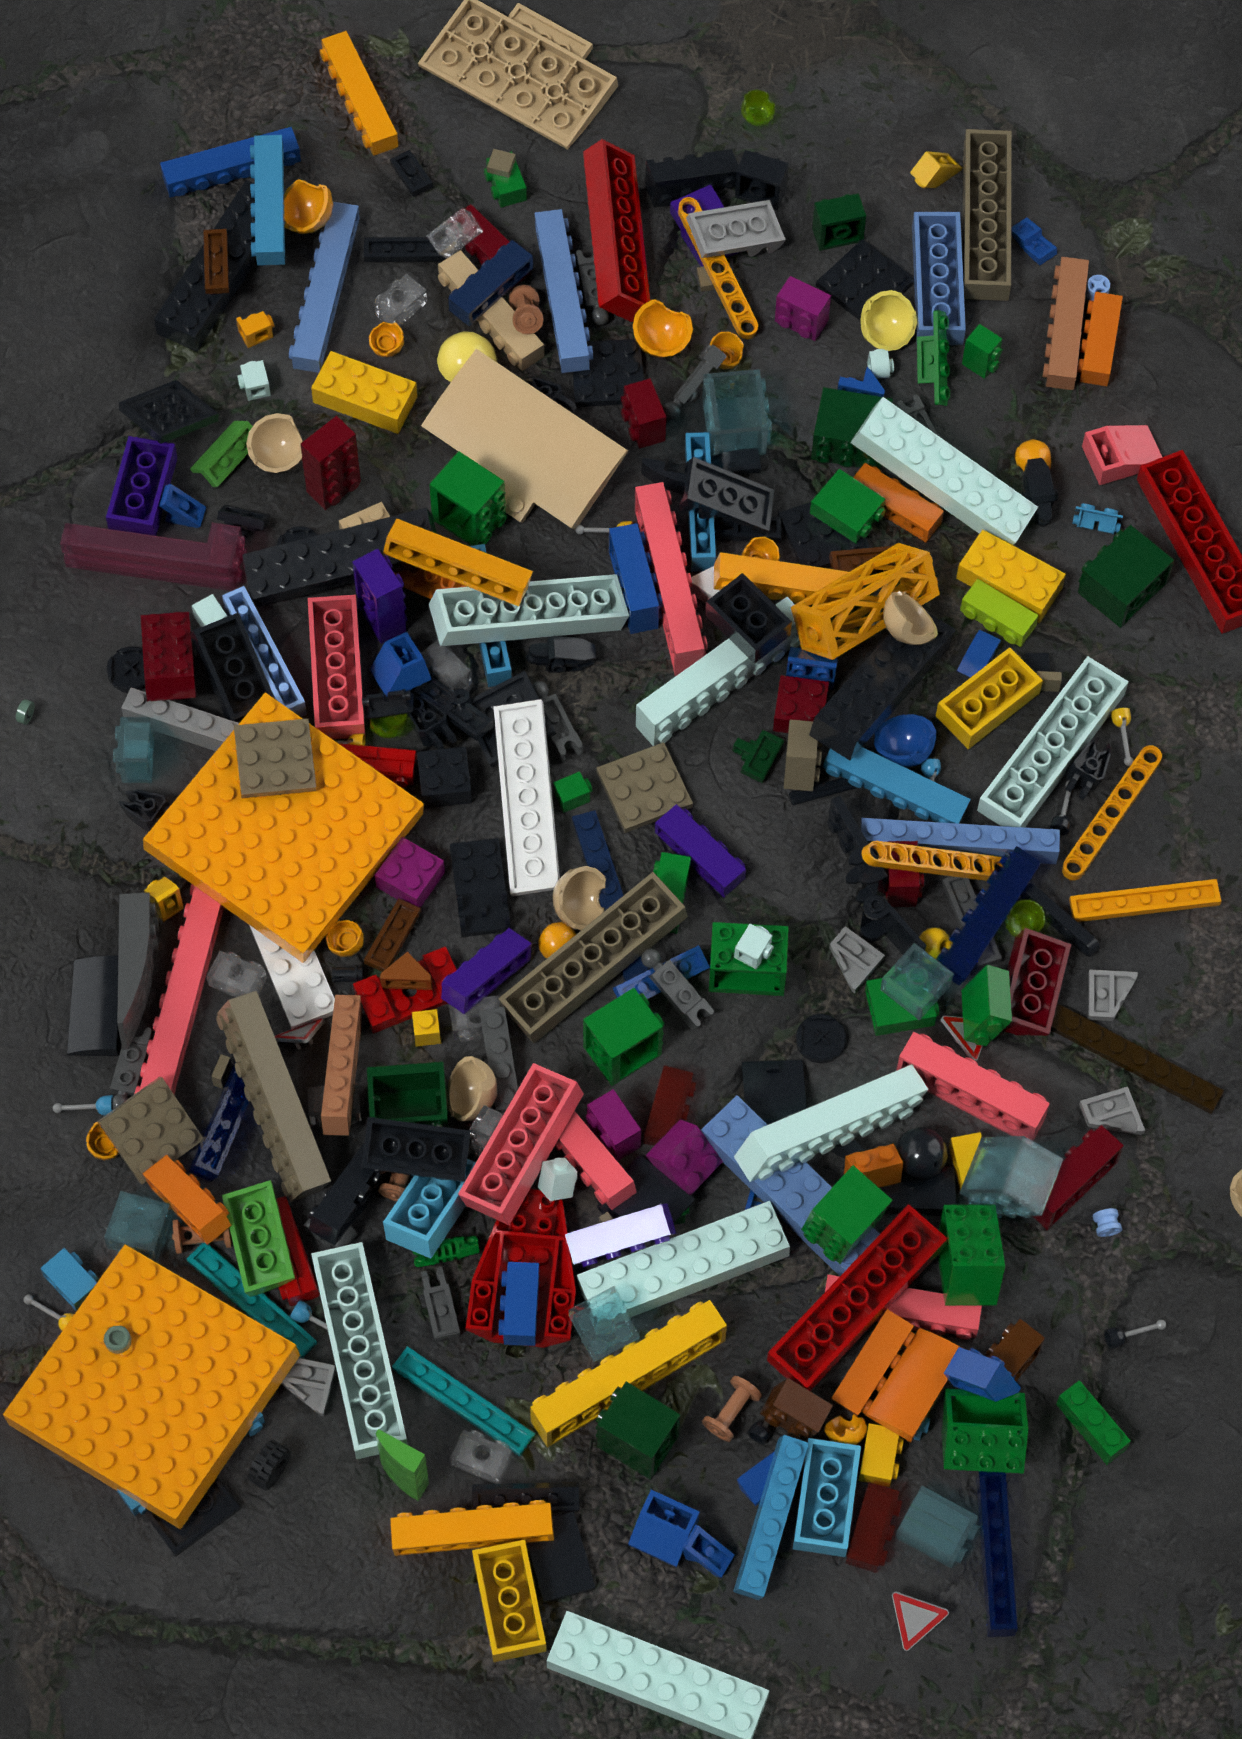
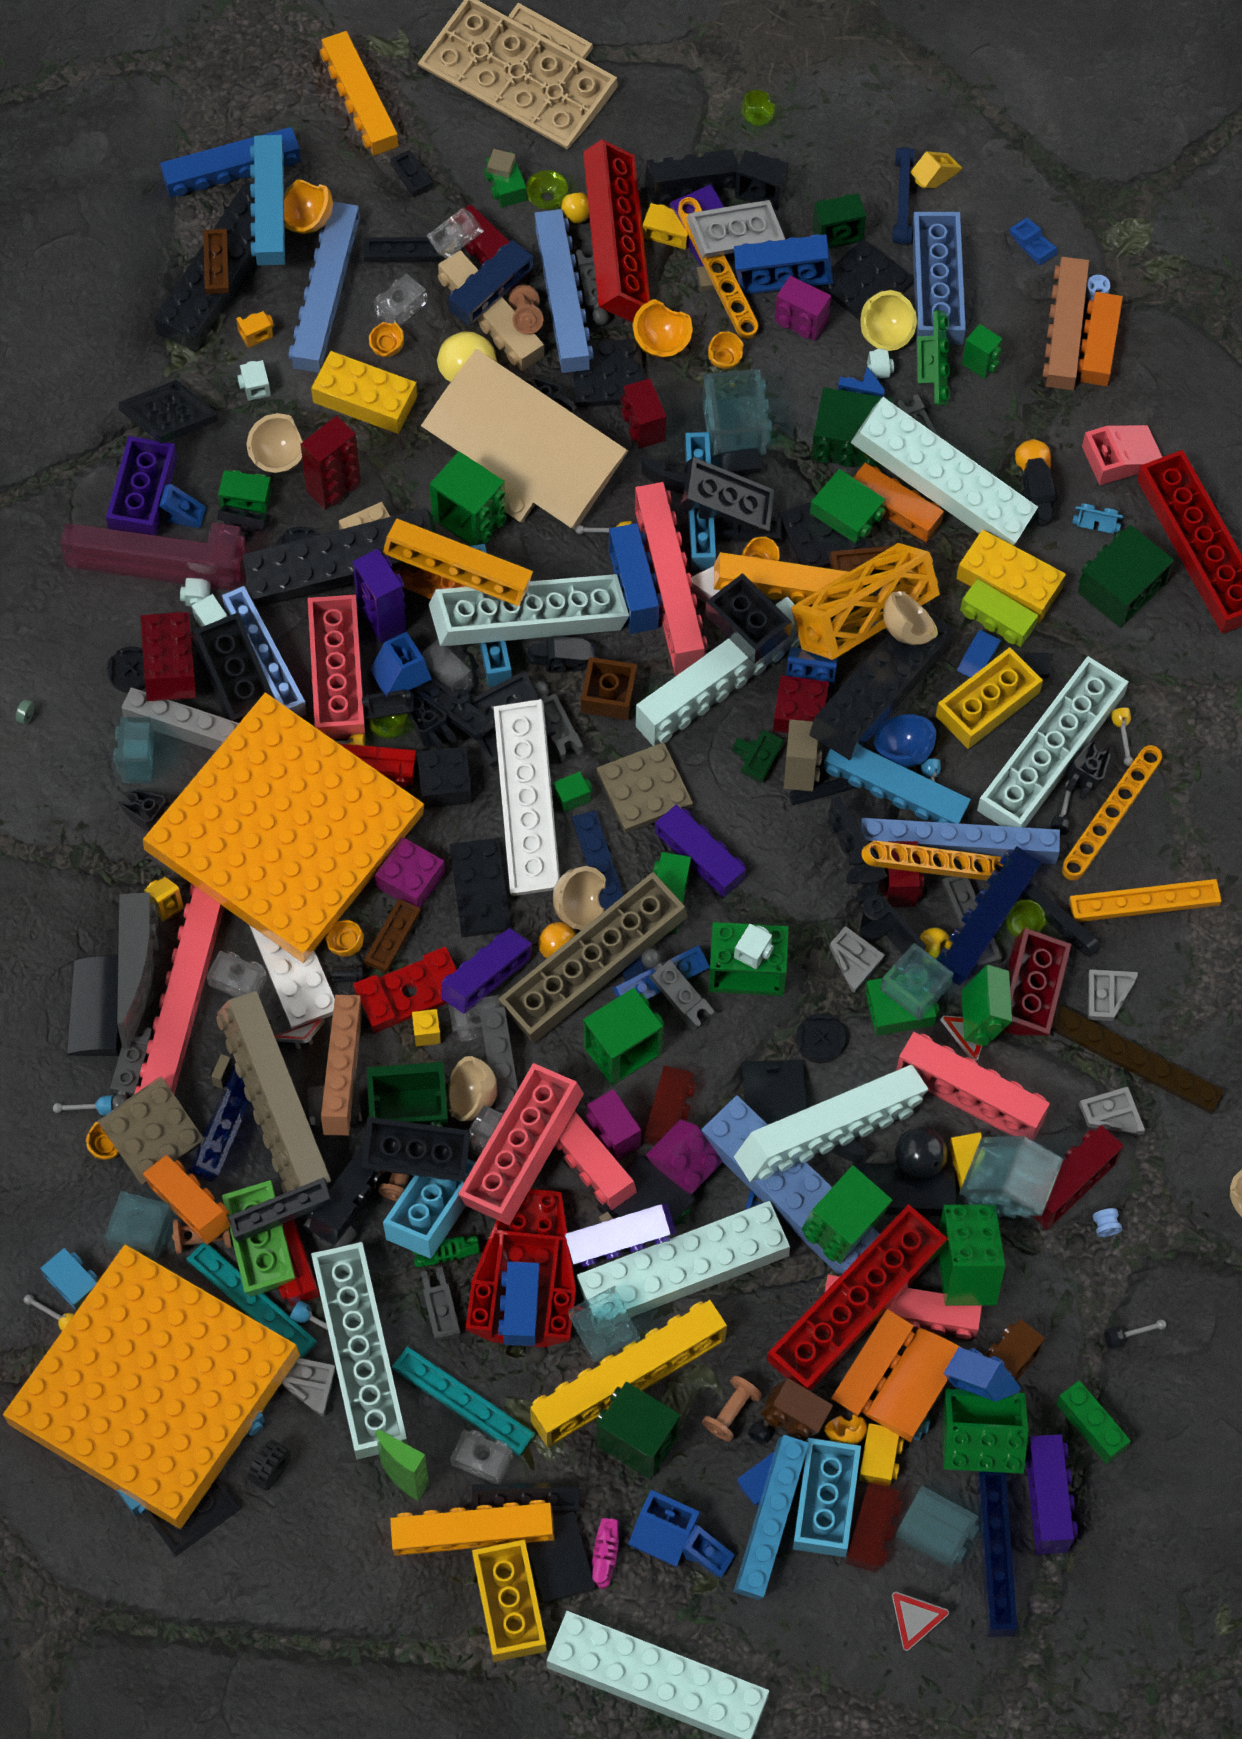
sand green tile [104,1326,132,1354] -> none
bright green panel [190,421,253,487] -> none
dark tan plate [234,719,316,798] -> none
dark orange slope [380,952,433,990] -> none
light aqua brick [538,1158,577,1201] -> none
dark grey plate [663,344,727,420] -> none
orange brick [844,1144,903,1188] -> none
dark tan brick [962,129,1012,301] -> none
dark tan tile [1037,671,1062,692] -> none
none -> light aqua plate [180,578,211,607]
none -> green brick [218,470,272,514]
none -> black plate [228,1177,333,1242]
none -> clear neon green piece [526,170,568,209]
none -> yellow piece [561,193,590,224]
none -> reddish brown brick [581,657,637,720]
none -> dark pink hinge [592,1518,619,1590]
none -> yellow slope [642,203,688,250]
none -> blue brick [734,235,833,295]
none -> dark blue piece [892,147,915,245]
none -> dark purple brick [1025,1434,1077,1555]

